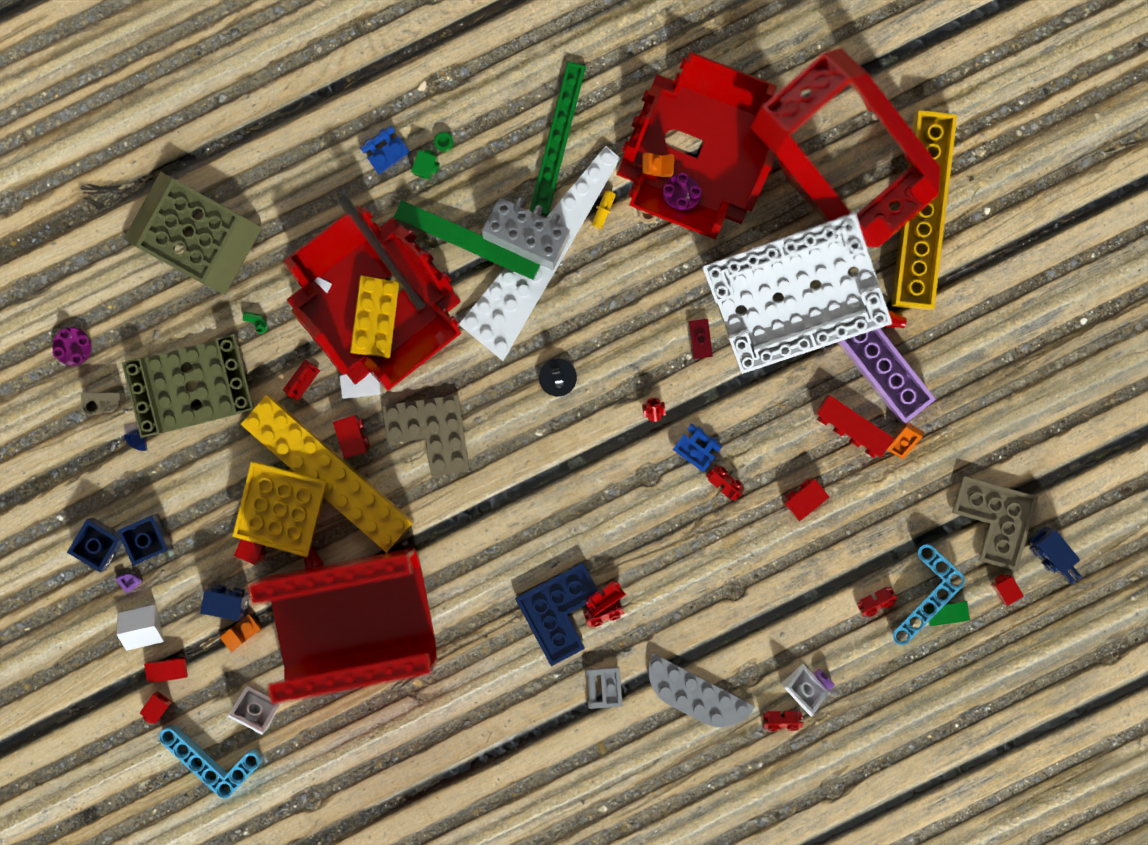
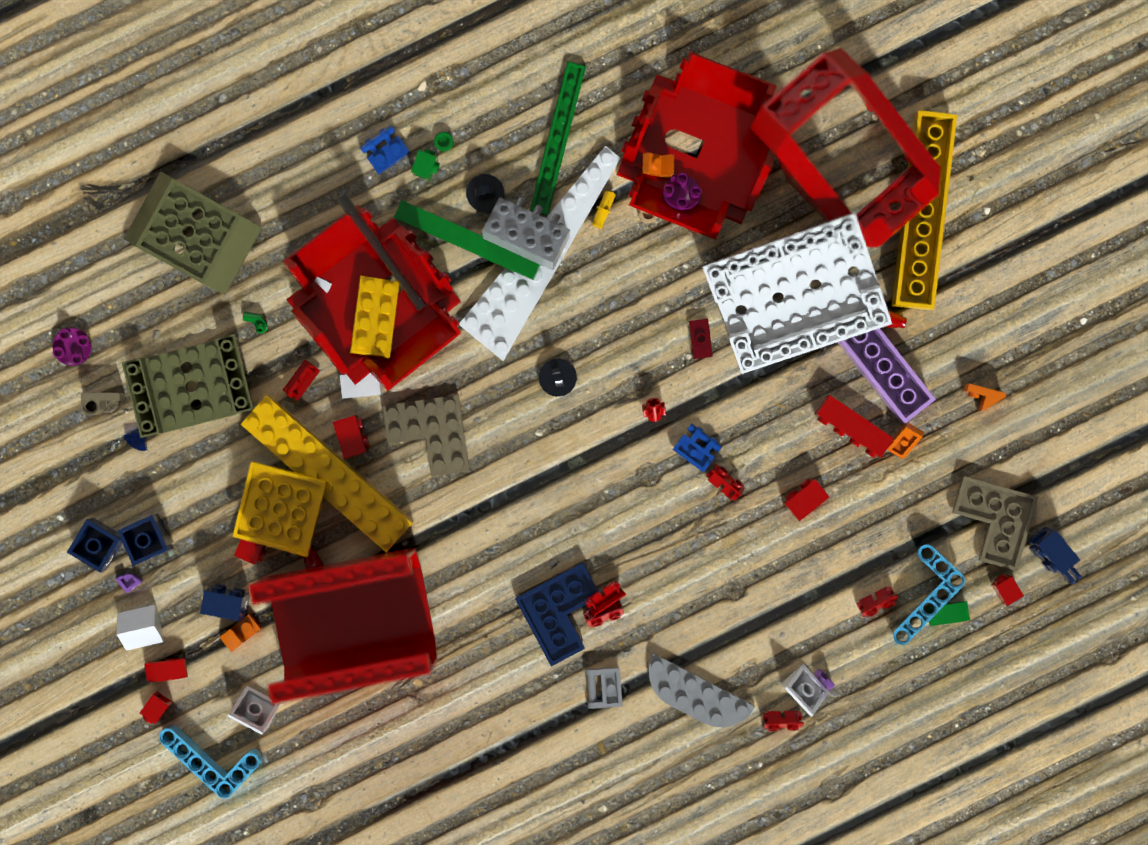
none -> black tile [466,174,504,213]
none -> orange slope [963,384,1007,411]

